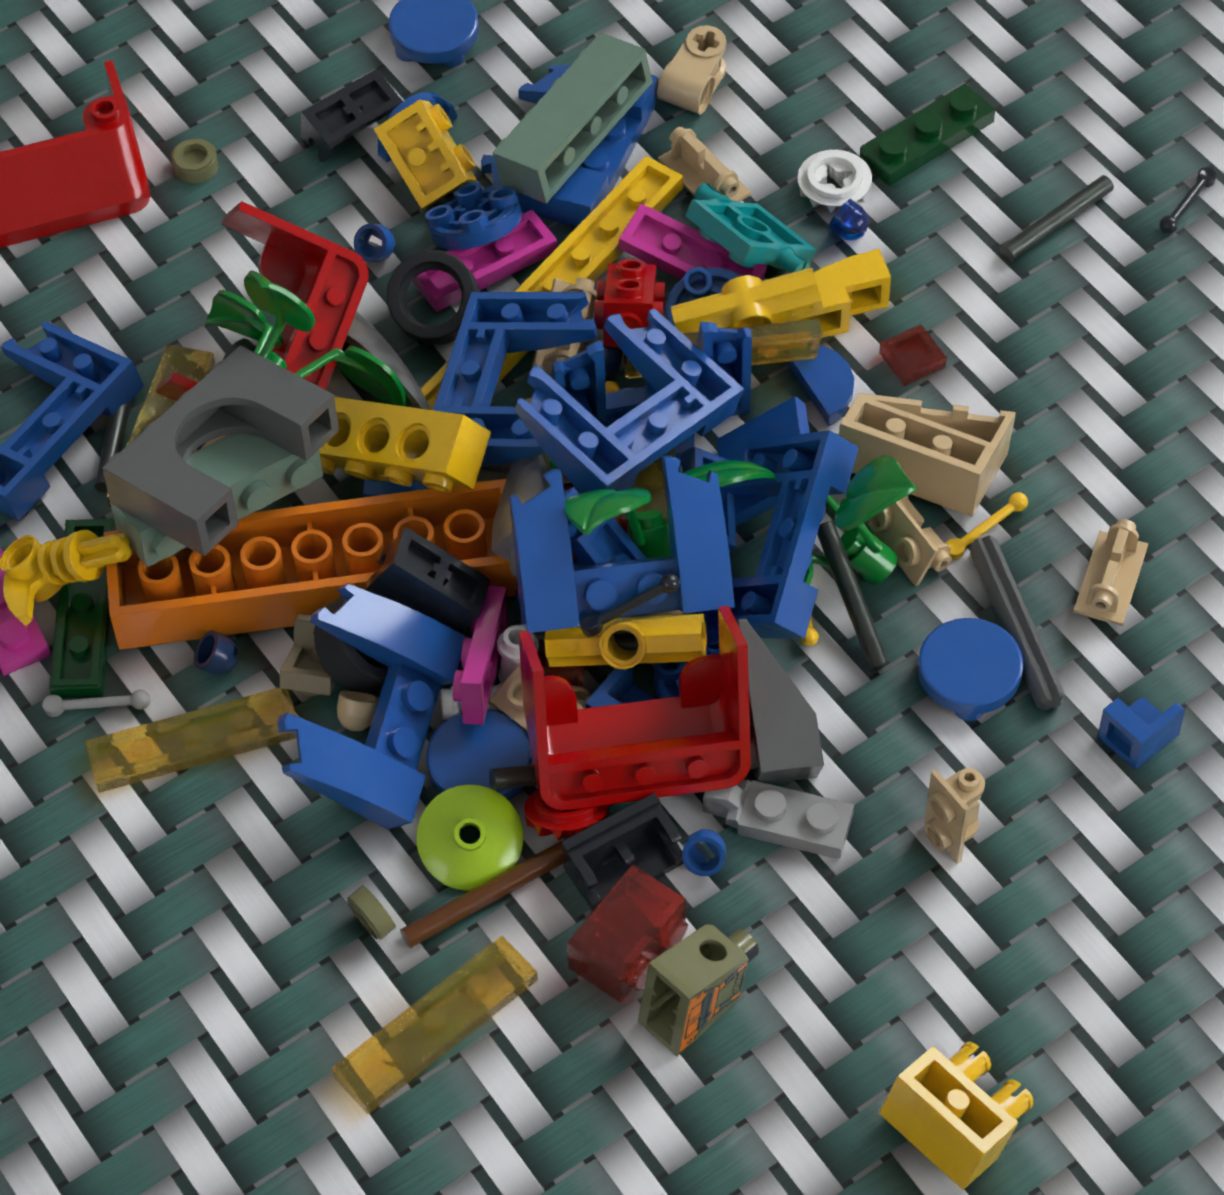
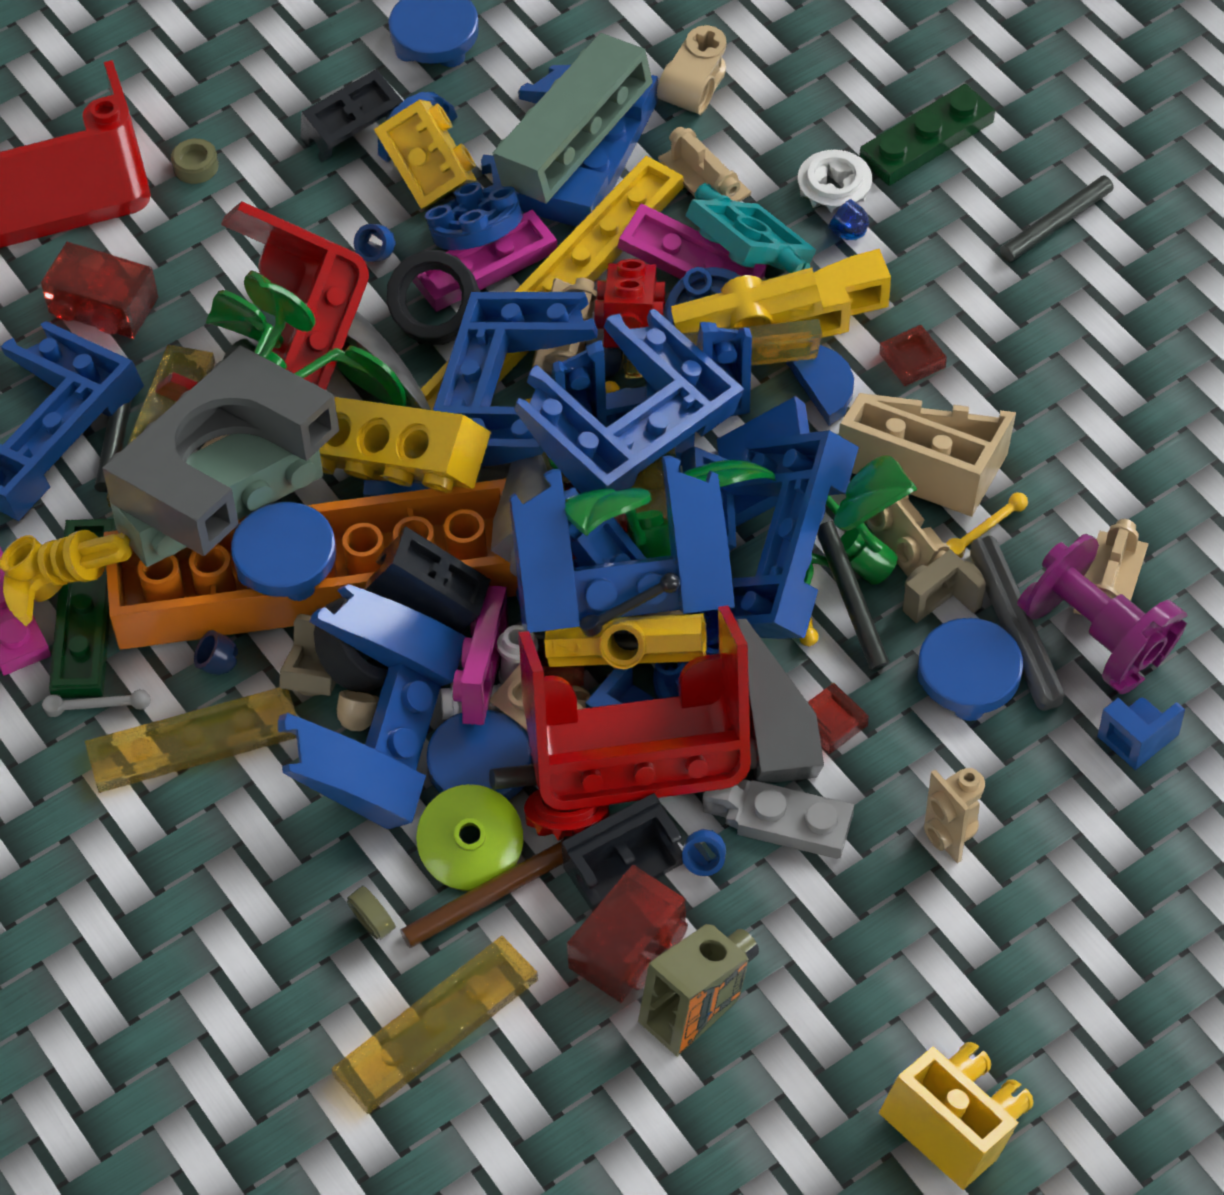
black hinge [1159,167,1217,234] -> none
none -> clear red brick [41,242,158,339]
none -> blue tile [231,502,336,601]
none -> clear red tile [808,683,869,755]
none -> dark tan bracket [902,549,986,624]
none -> magenta piece [1017,534,1188,694]

